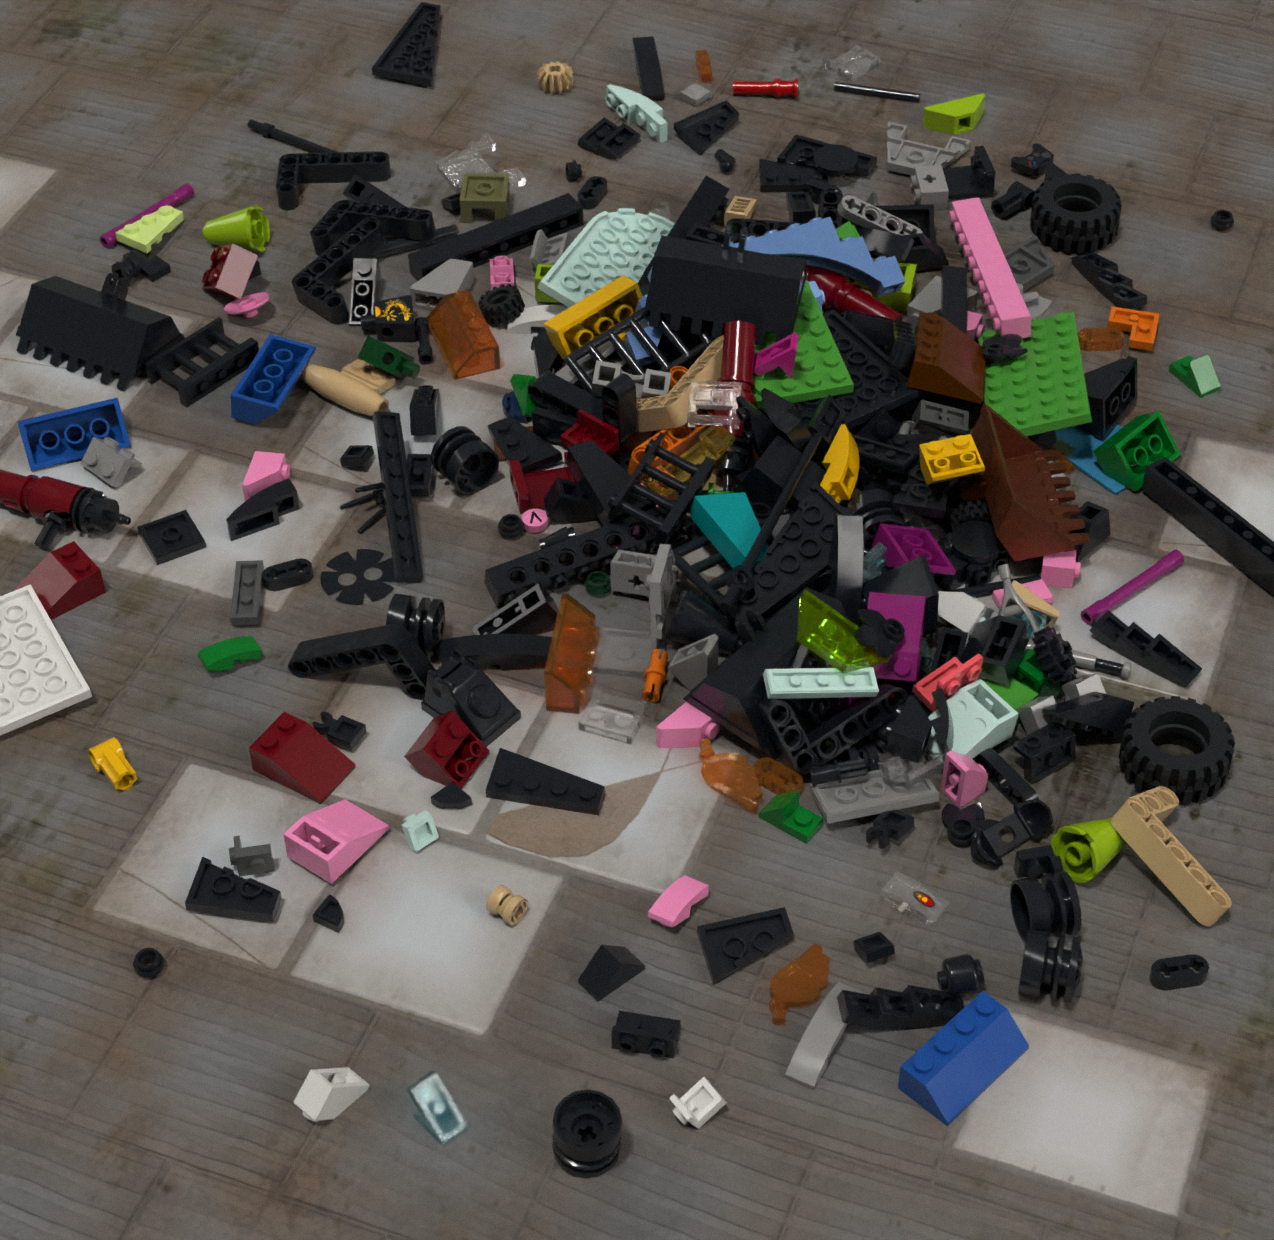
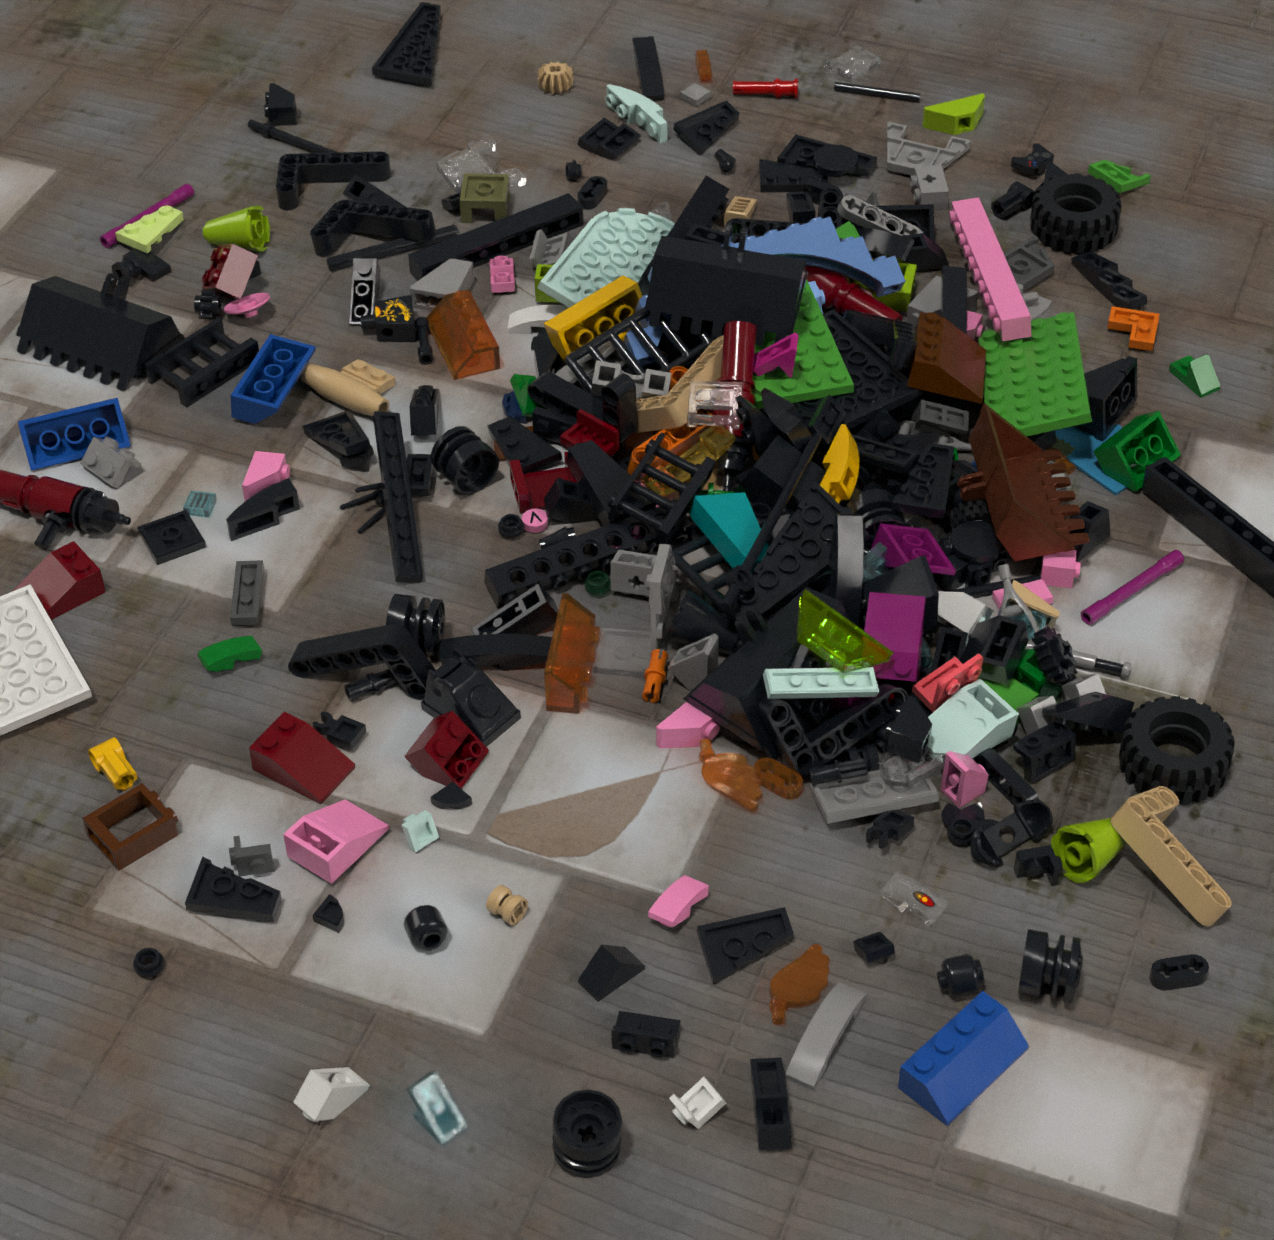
black beam [262,558,313,592] -> none
black beam [292,217,385,325] -> none
black piece [321,549,395,605] -> none
dark green torso [357,336,420,380] -> none
black tyre [478,284,525,326] -> none
black wing [486,748,605,815] -> none
clear plate [578,687,649,745] -> none
green slope [758,790,823,844] -> none
black slope [837,985,964,1028] -> none
black plate [854,609,905,657] -> none
yellow slope [919,434,985,485] -> none
black slope [931,688,954,756] -> none
black bracket [943,146,996,199] -> none
black plate [982,334,1028,364] -> none
black wheel [1010,871,1082,943] -> none
clear orange beam [1078,328,1124,351] -> none
black slope [1089,610,1202,687] -> none
black plate [1210,210,1234,231] -> none
none -> reddish brown window [82,783,178,871]
none -> clear light blue tile [183,490,217,517]
none -> black gear [194,290,222,319]
none -> black slope [264,83,297,126]
none -> black wing [302,410,371,456]
none -> black pin [344,668,399,702]
none -> black head [404,905,448,950]
none -> black slope [750,1057,791,1150]
none -> bright green wing [1087,160,1151,193]

